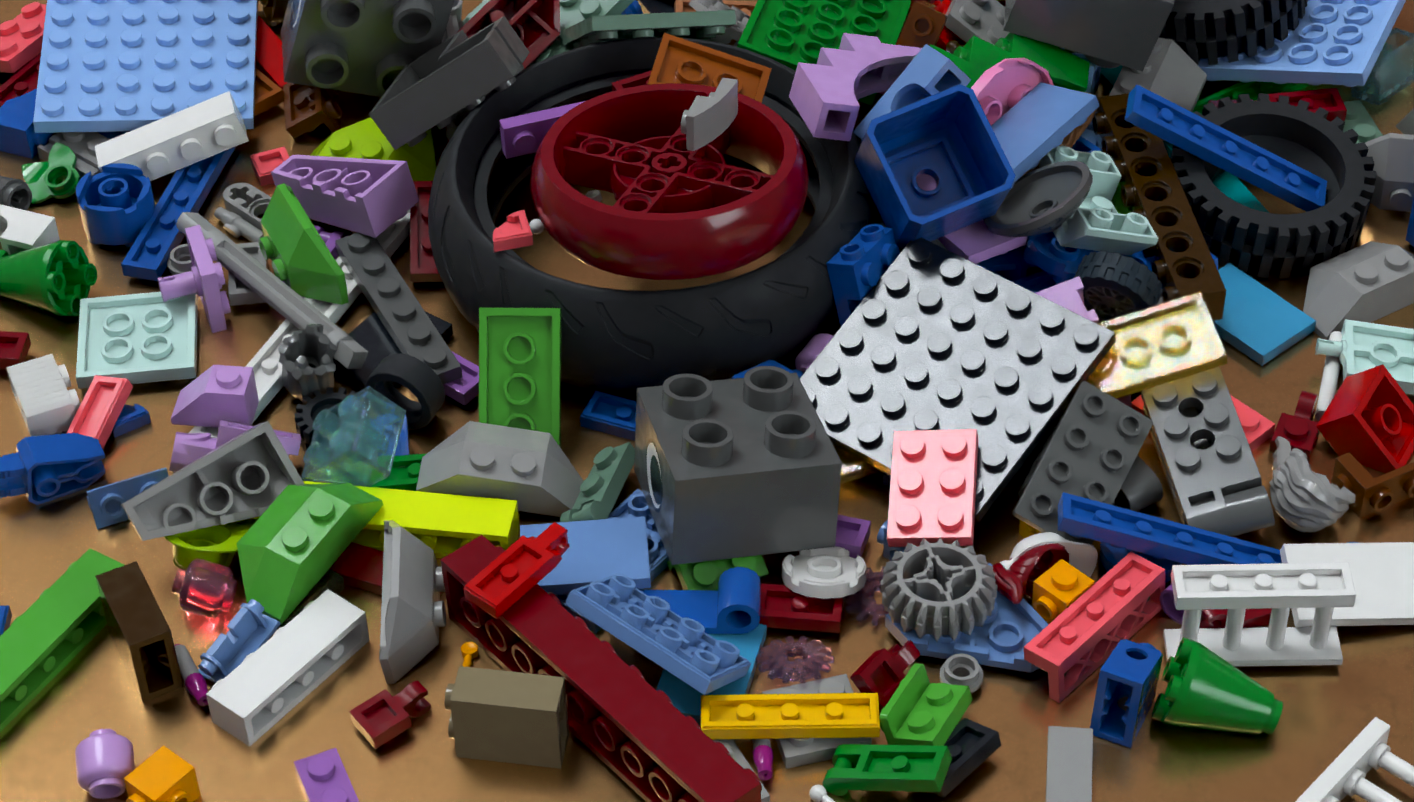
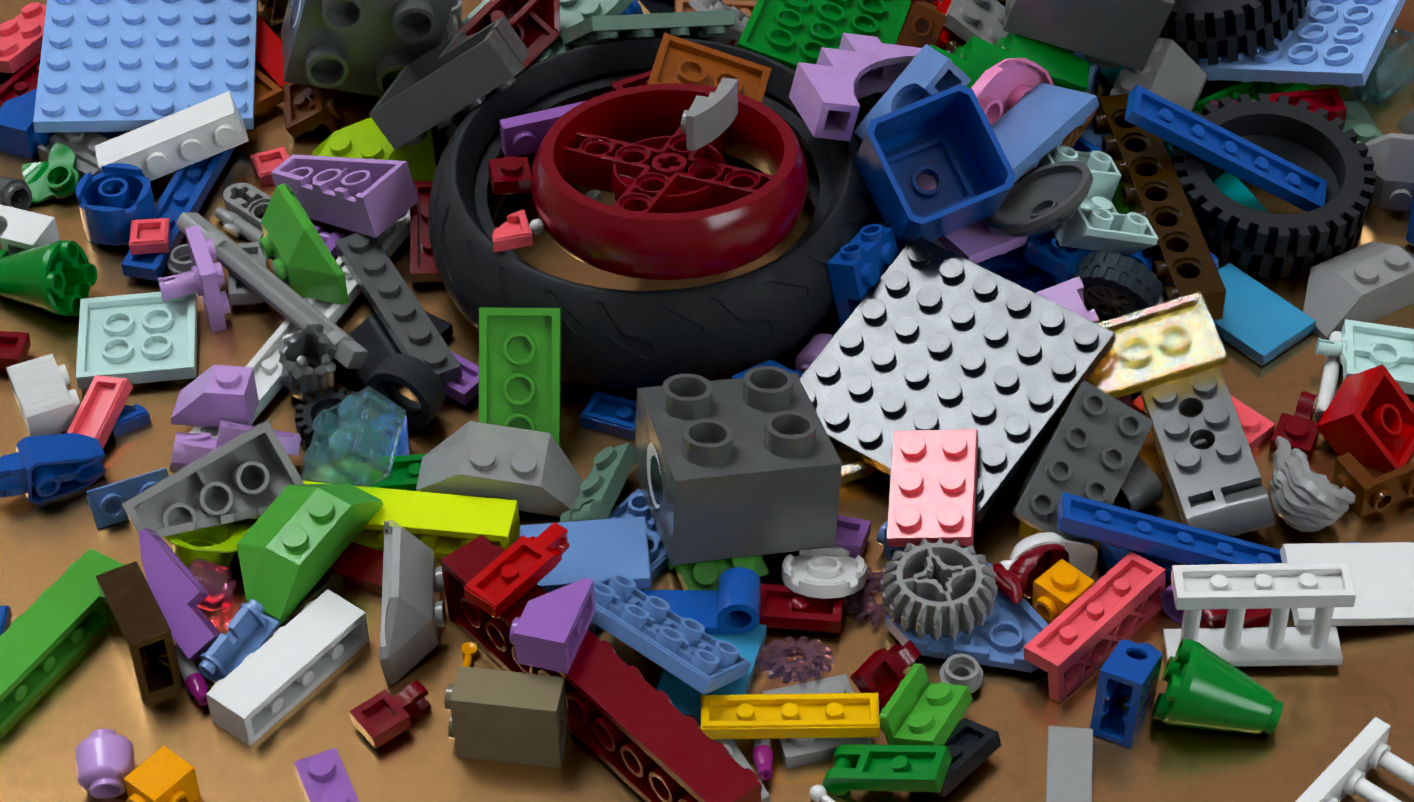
none -> coral tile [129,218,171,255]
none -> medium lavender slope [138,528,221,660]
none -> dark red plate [488,156,531,195]
none -> medium lavender slope [509,578,596,674]

